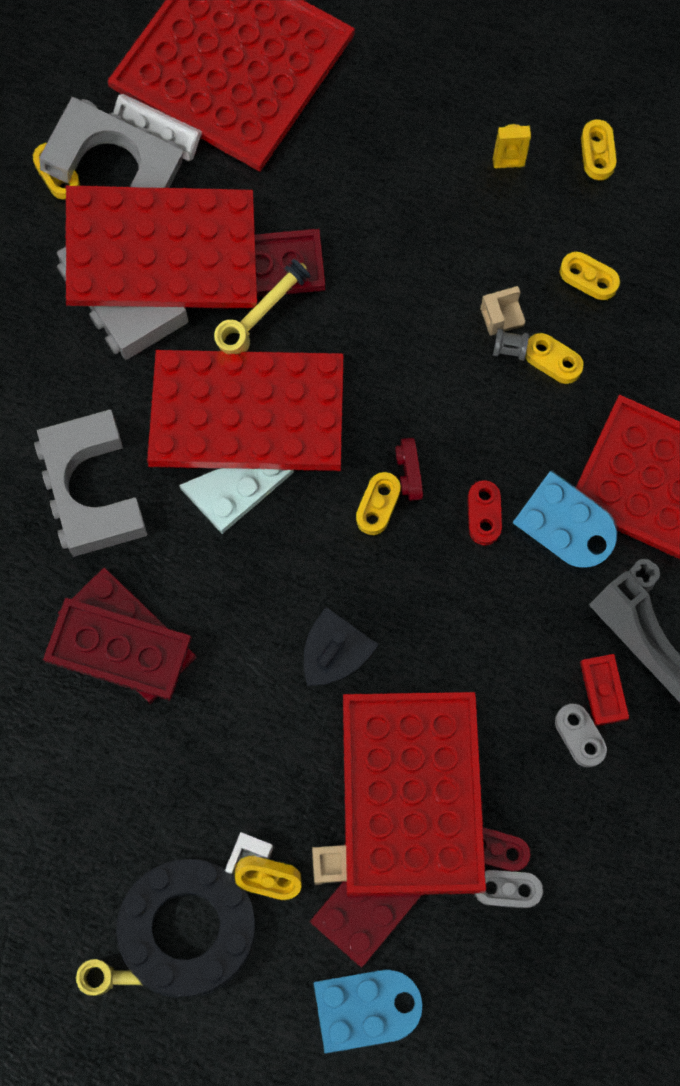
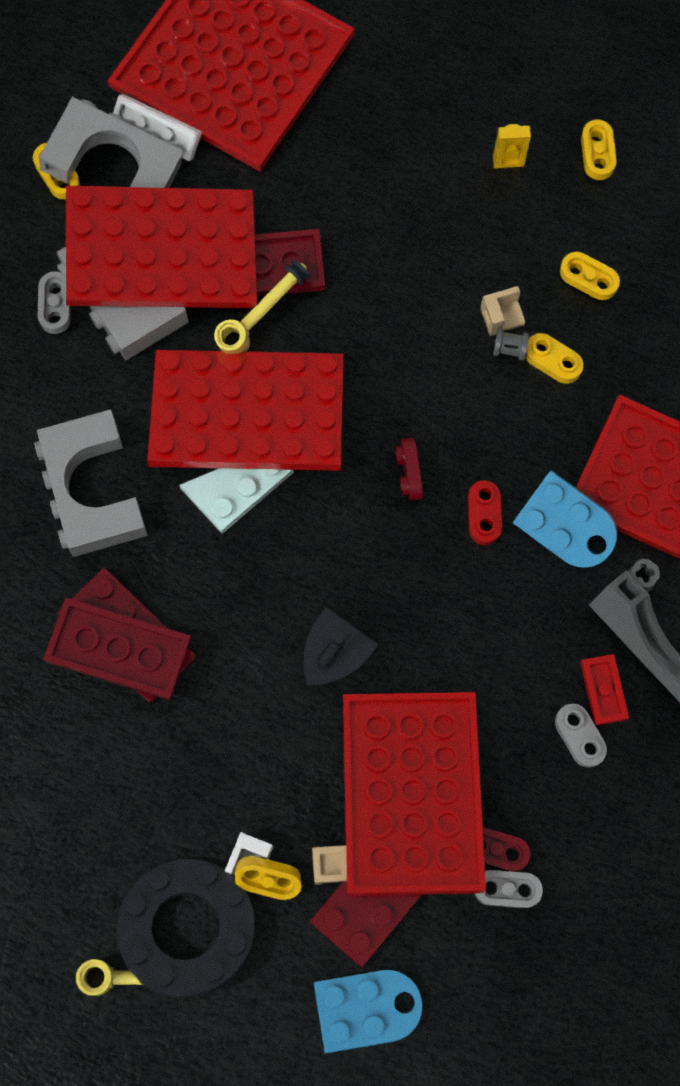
yellow plate [356,472,400,535] -> none
none -> light grey plate [38,271,71,334]

